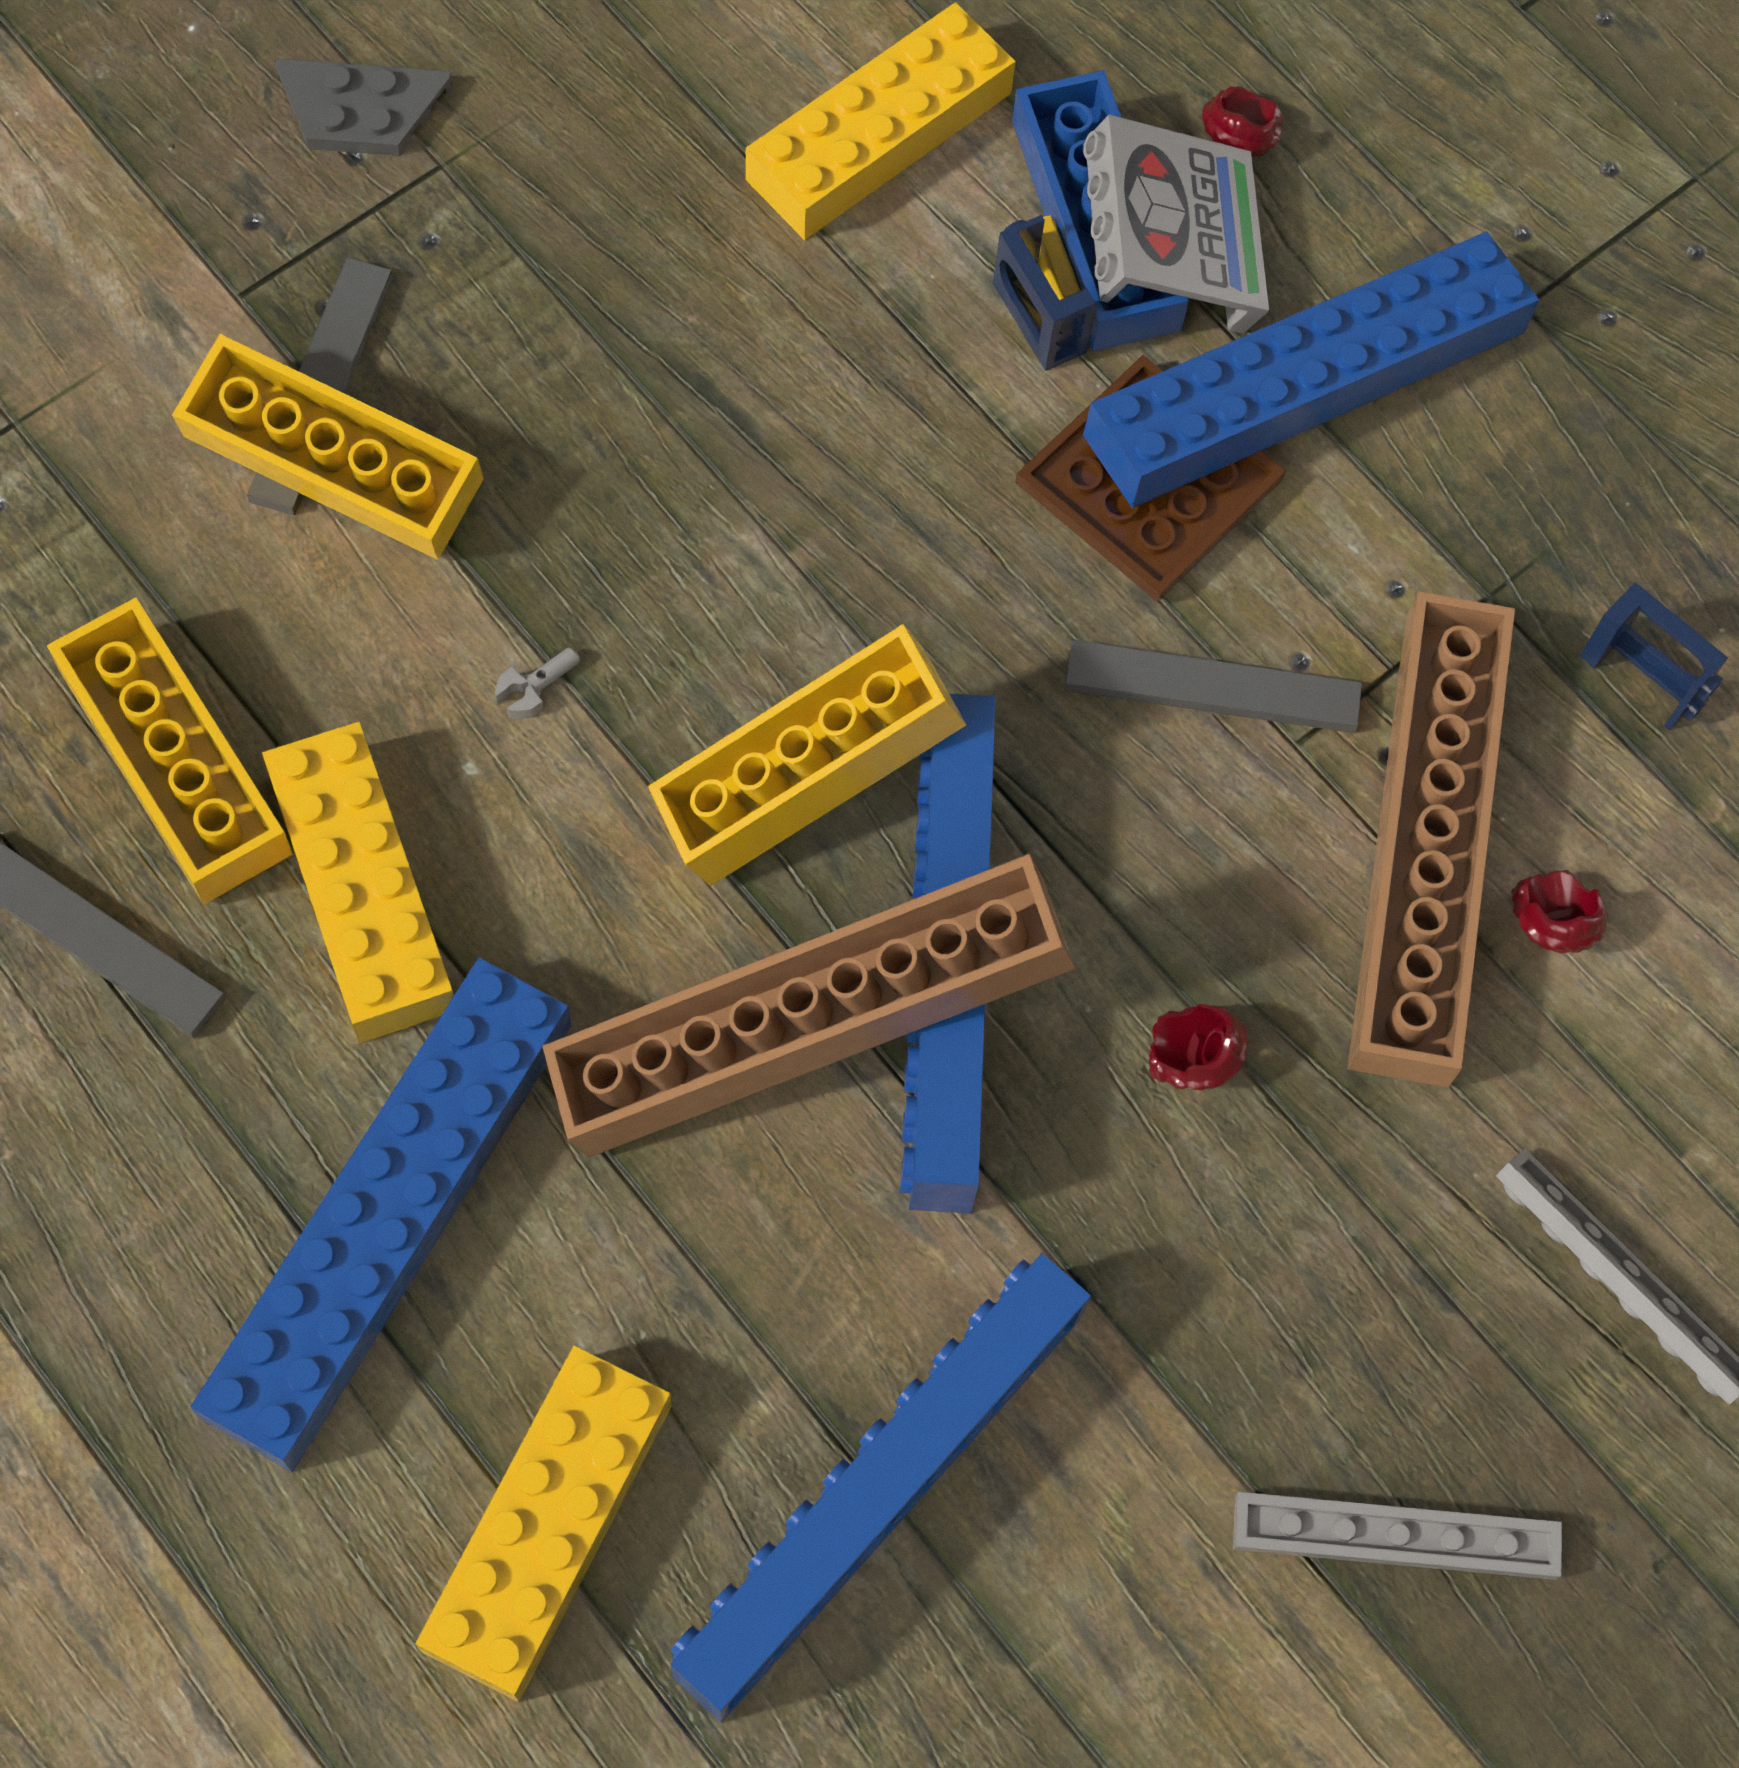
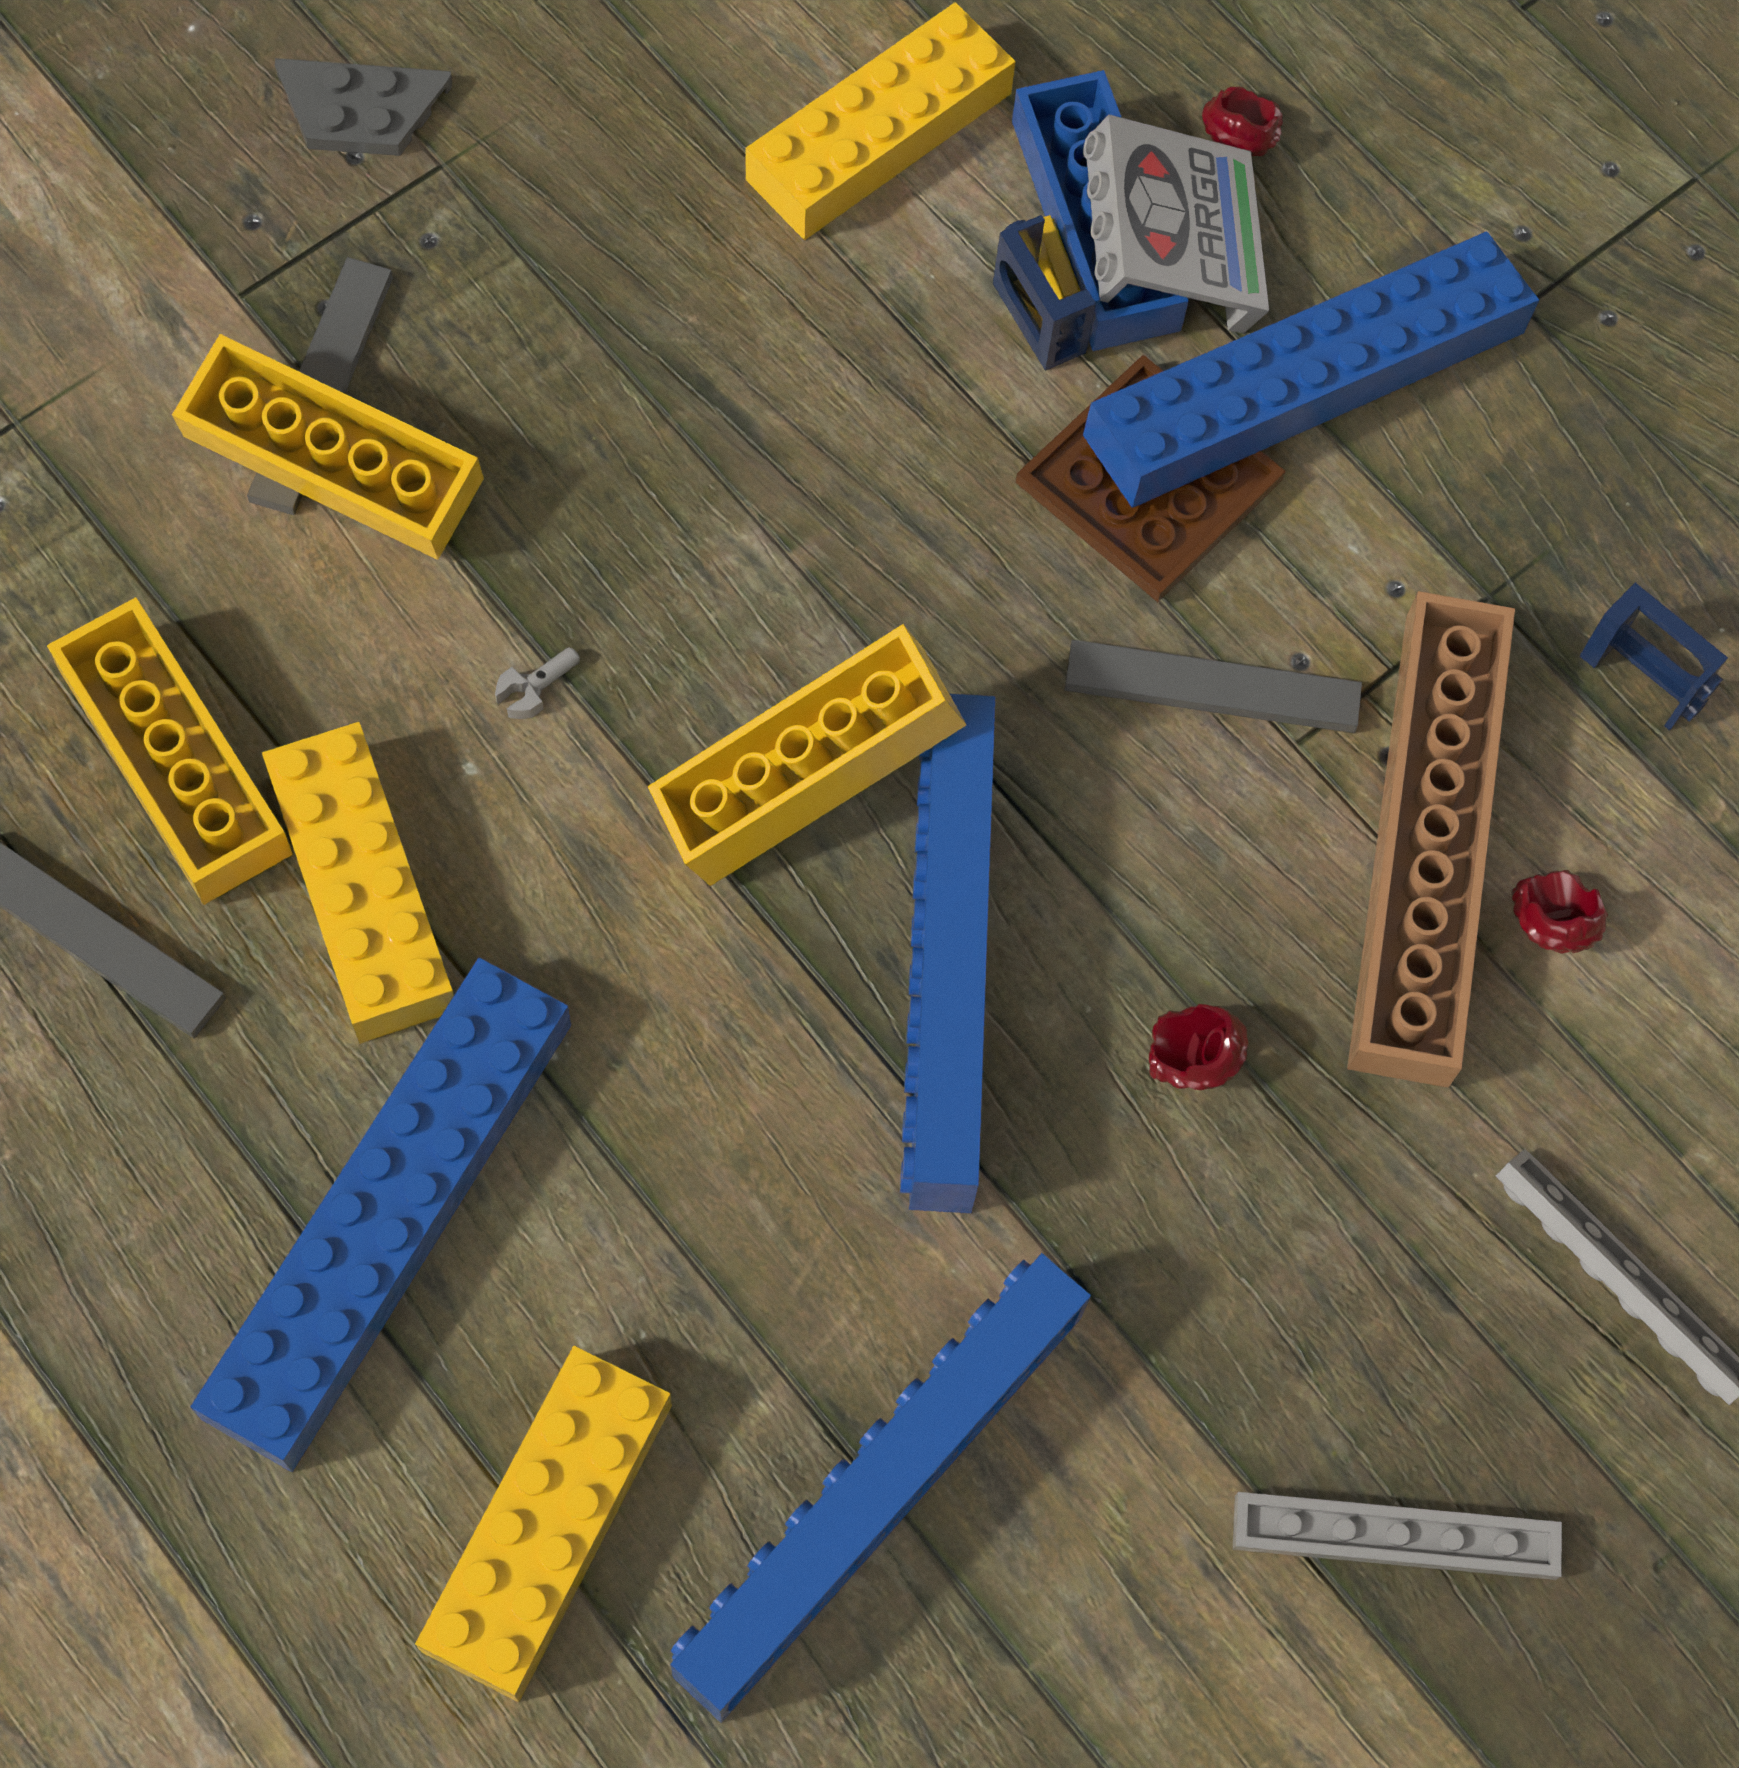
medium nougat brick [542,854,1076,1158] -> none

